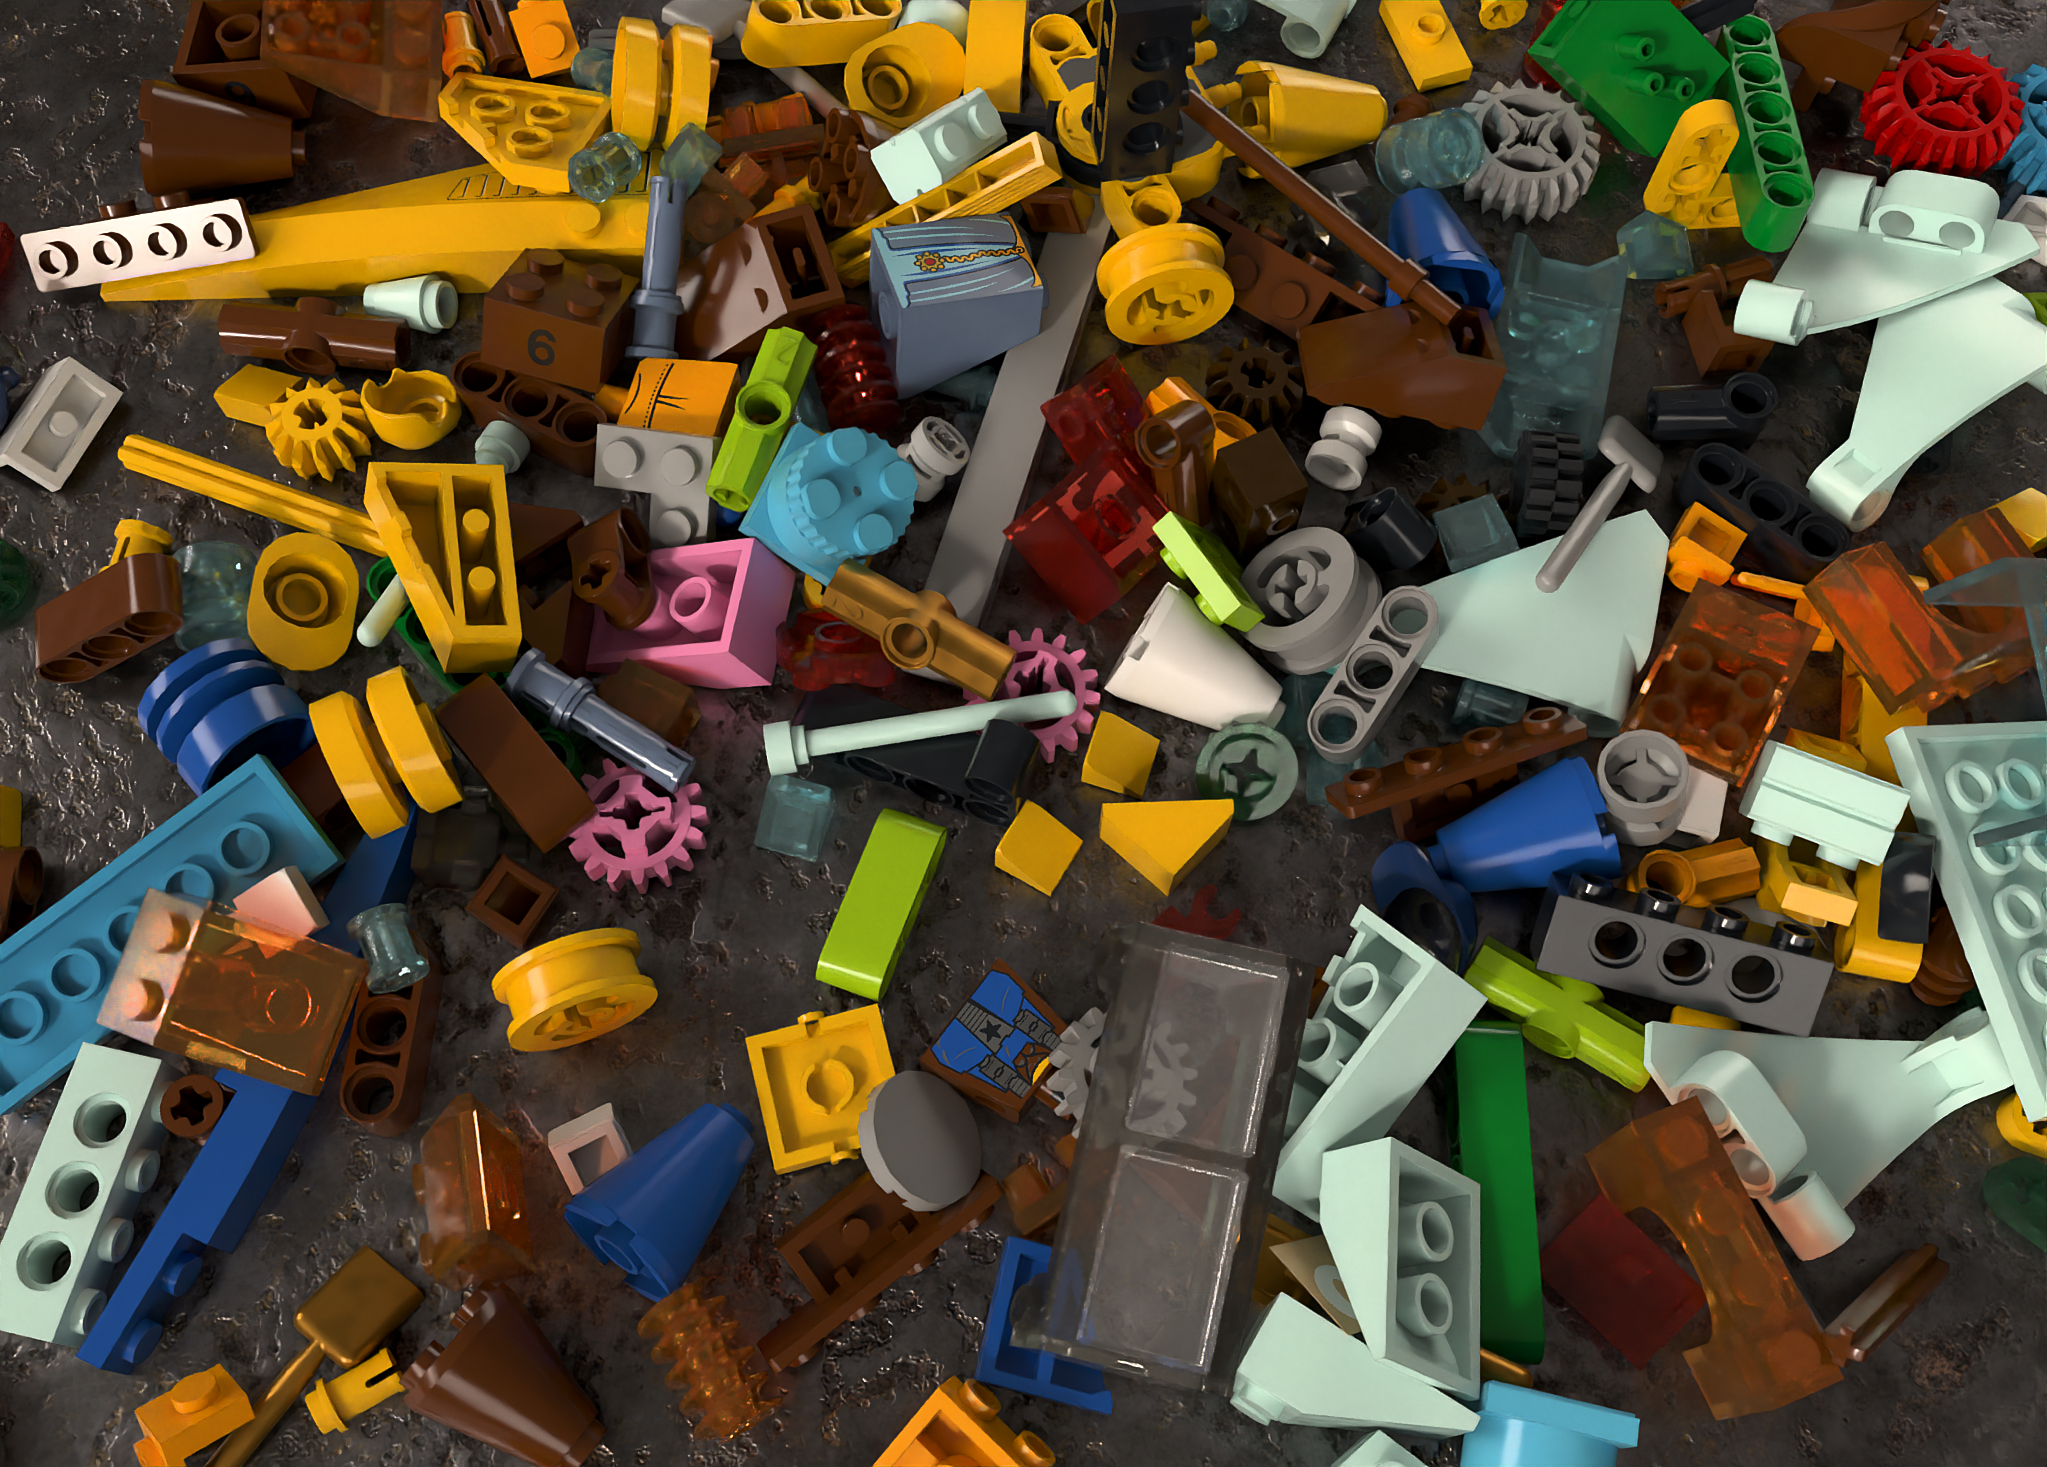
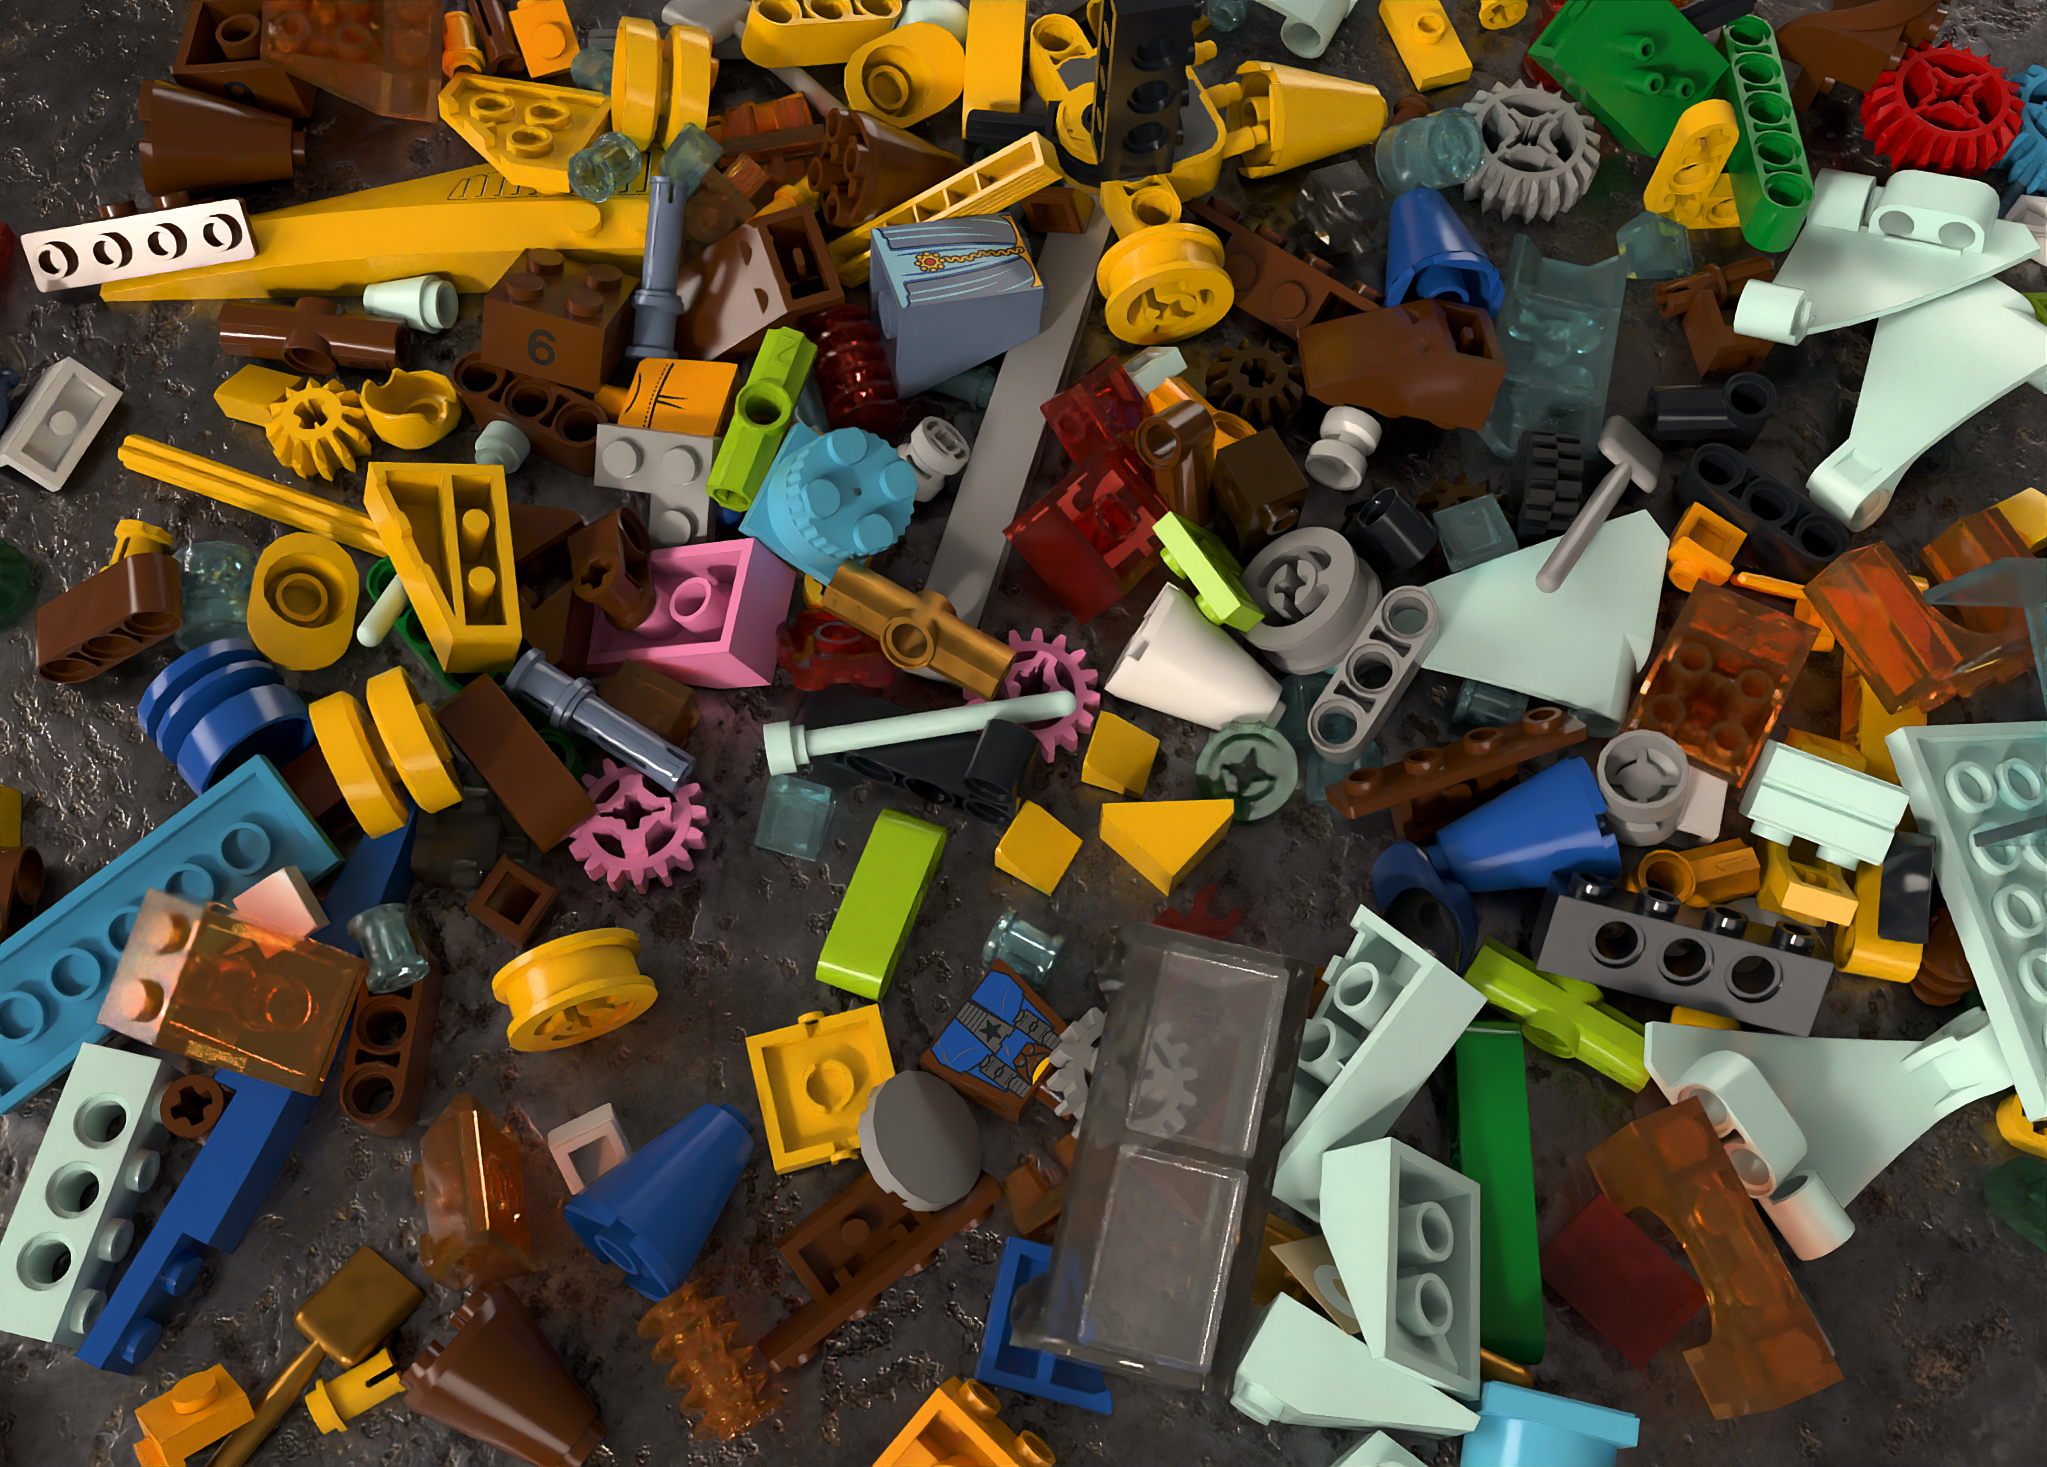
light aqua brick [871,87,1007,205] -> none
reddish brown bar [1180,89,1463,327] -> none
reddish brown axle [1821,1242,1949,1369] -> none
none -> clear light blue bush [981,906,1068,990]
none -> light aqua plate [1105,346,1187,402]

